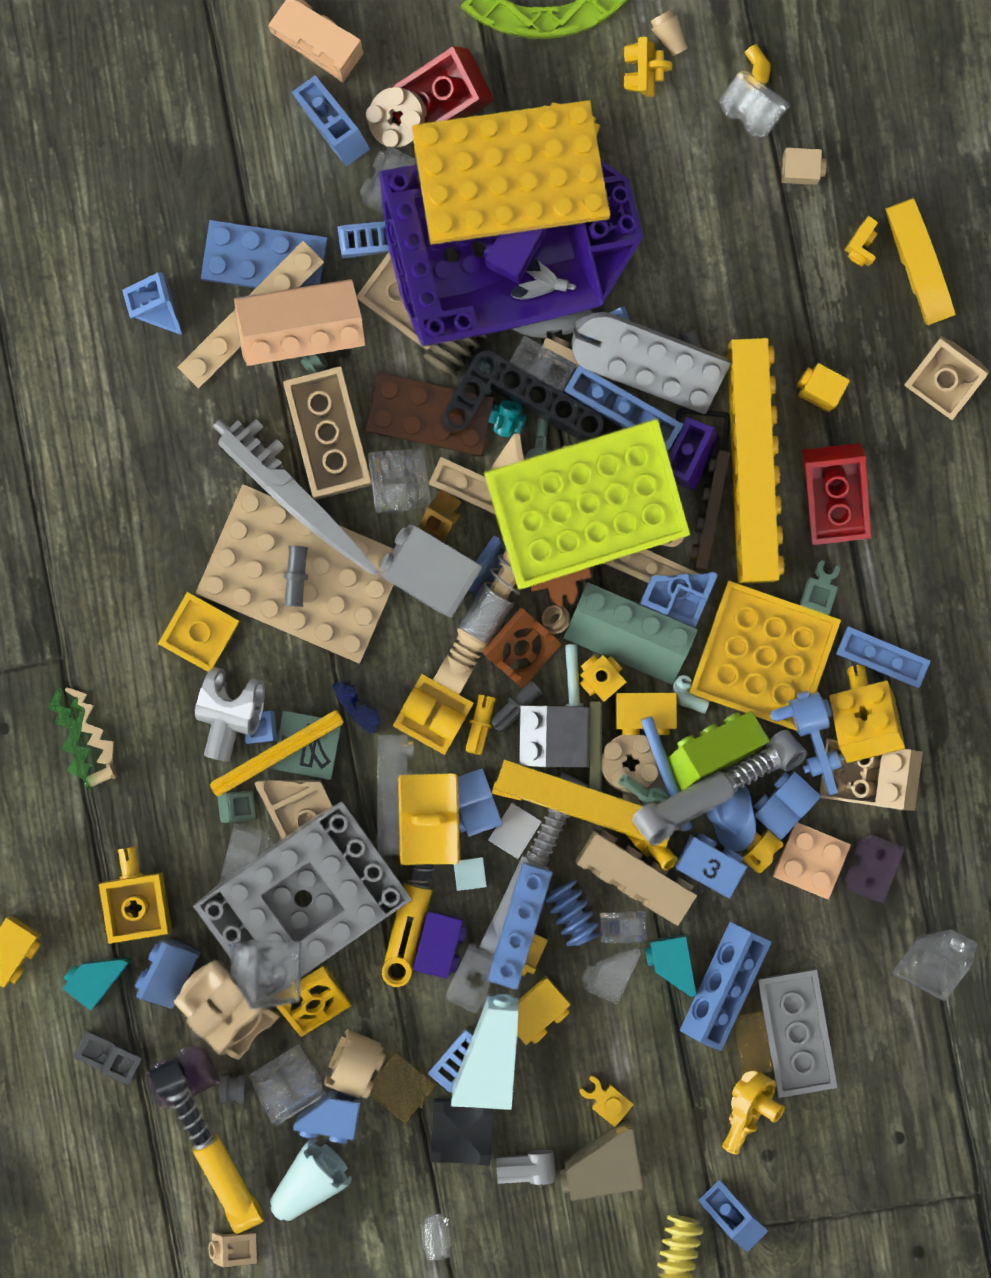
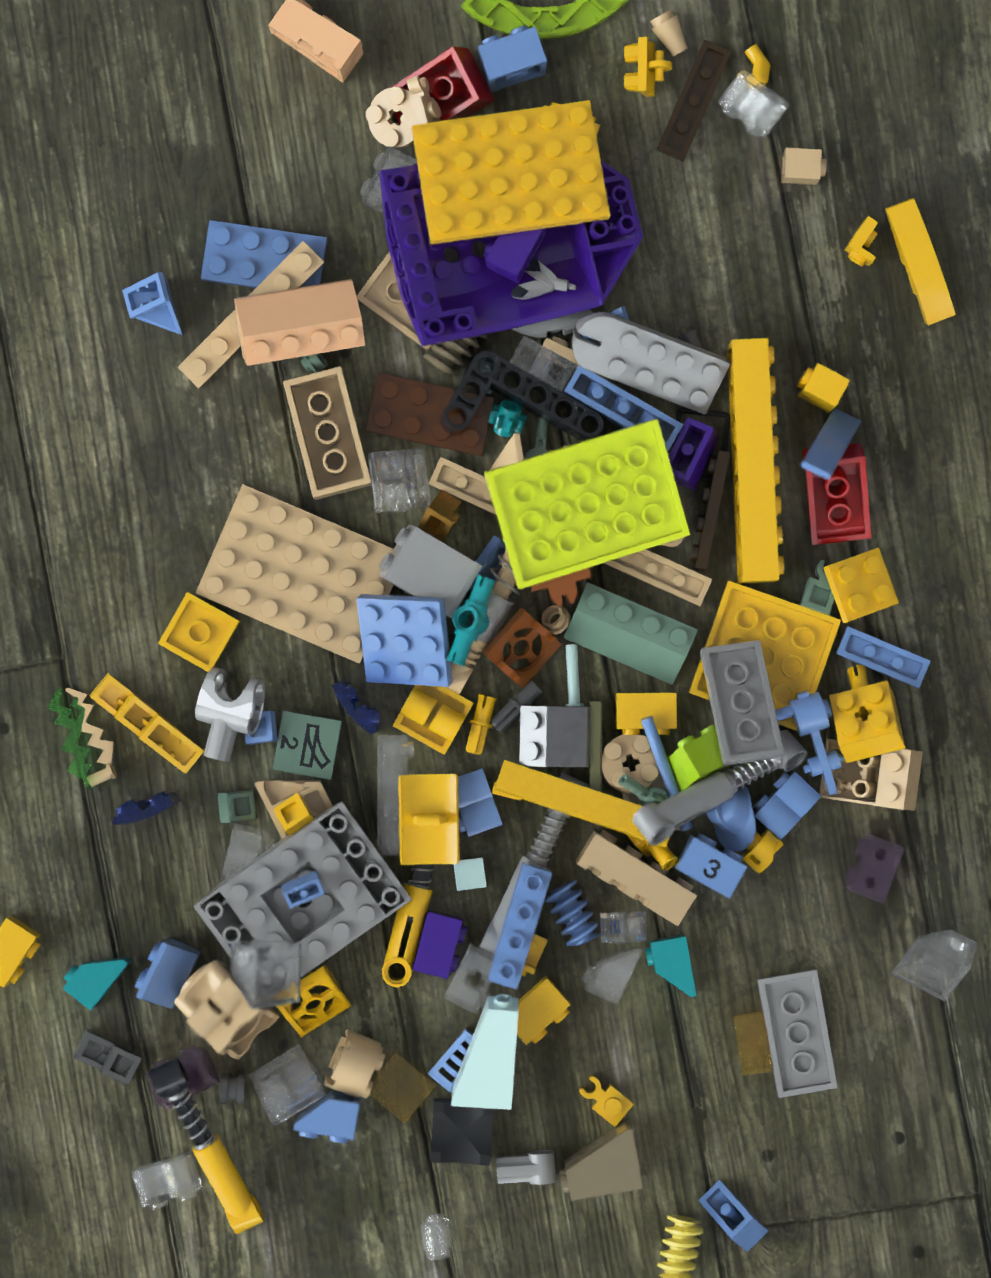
yellow brick [99,847,172,944] -> none
tan bracket [209,1231,257,1267] -> none
yellow axle [210,710,344,796] -> none
light grey piece [213,419,380,575] -> none
light aqua cone [270,1139,352,1221] -> none
dark grey pin [284,546,308,607] -> none
medium blue slope [291,75,370,167] -> none
light blue slope [337,221,389,259] -> none
white sticker [488,803,542,859] -> none
yellow brick [579,655,626,702] -> none
medium blue slope [640,572,718,628] -> none
light aqua arm [673,675,710,714] -> none
medium blue brick [679,922,772,1051] -> none
yellow pin [722,1071,785,1155] -> none
light nougat plate [772,822,851,900] -> none
tan slope [904,336,990,420] -> none
none -> yellow slope [89,673,204,774]
none -> clear blue slope [111,791,181,825]
none -> clear brick [132,1152,202,1210]
none -> yellow plate [273,792,314,836]
none -> medium blue piece [281,871,325,908]
none -> medium blue plate [356,594,453,687]
none -> tan plate [407,76,441,124]
none -> teal pin [446,575,496,666]
none -> medium blue brick [478,26,547,93]
none -> dark brown plate [657,40,732,162]
none -> light grey plate [700,640,784,766]
none -> medium blue slope [801,408,861,480]
none -> yellow plate [823,547,899,623]

